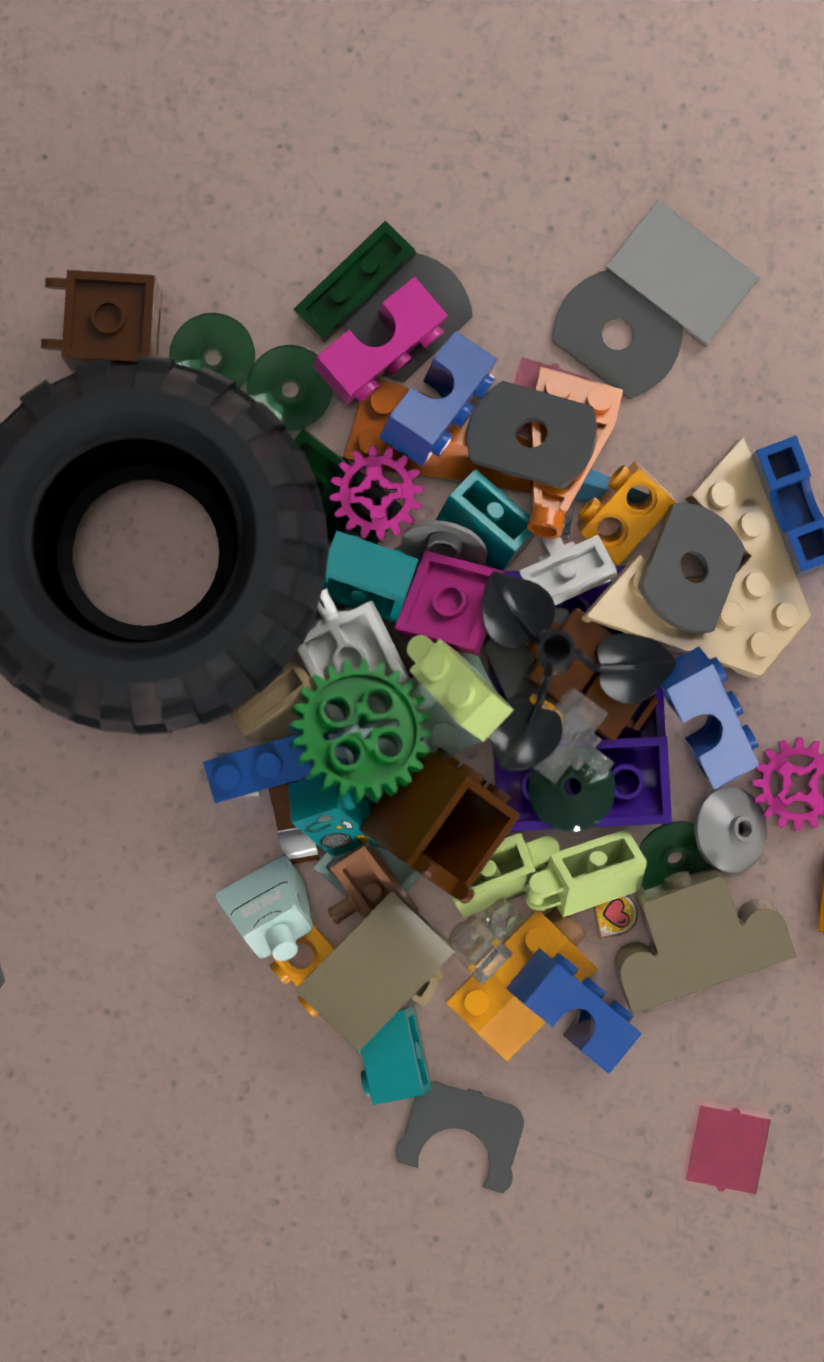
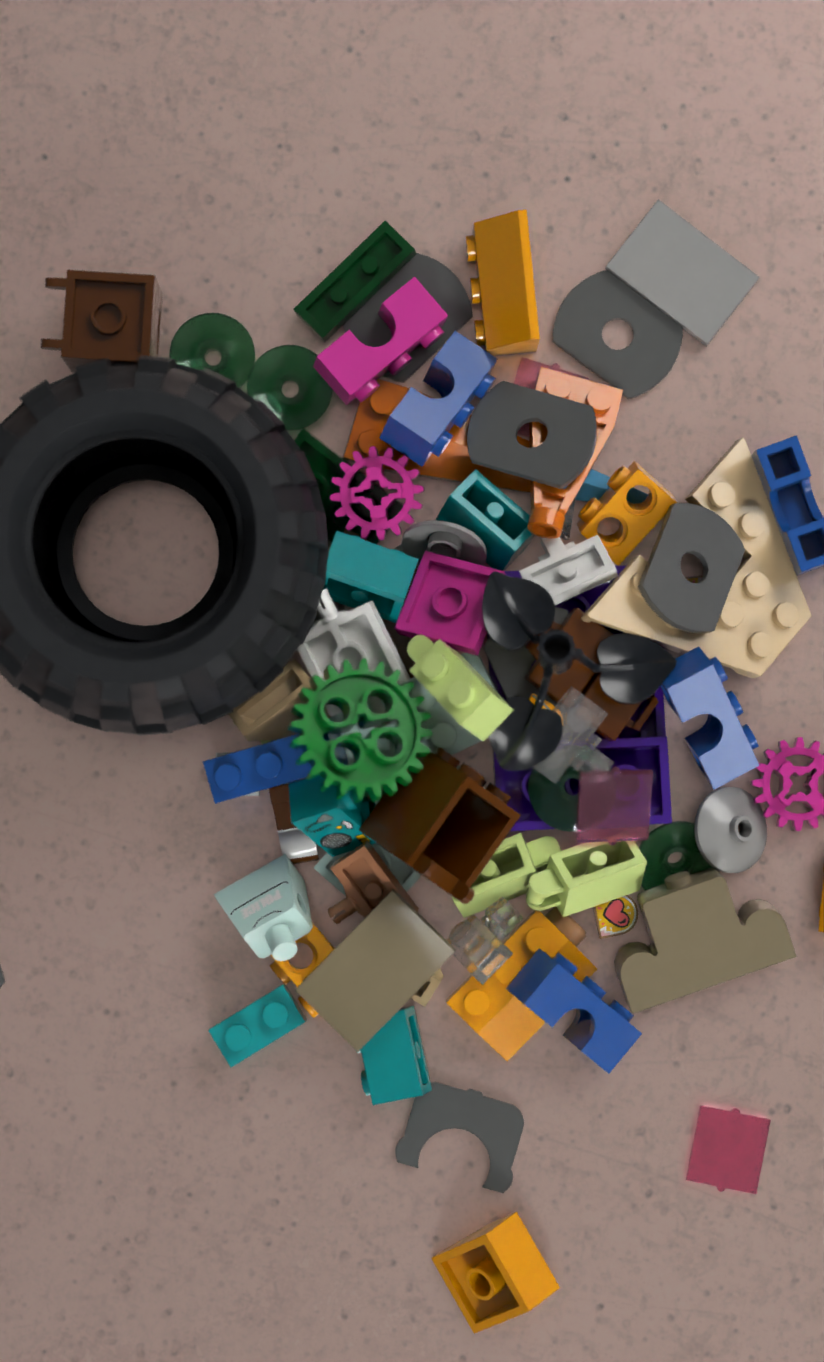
none -> teal brick [208,983,307,1067]
none -> light orange slope [431,1212,560,1334]
none -> light orange slope [466,209,540,356]
none -> clear pink piece [576,767,653,845]

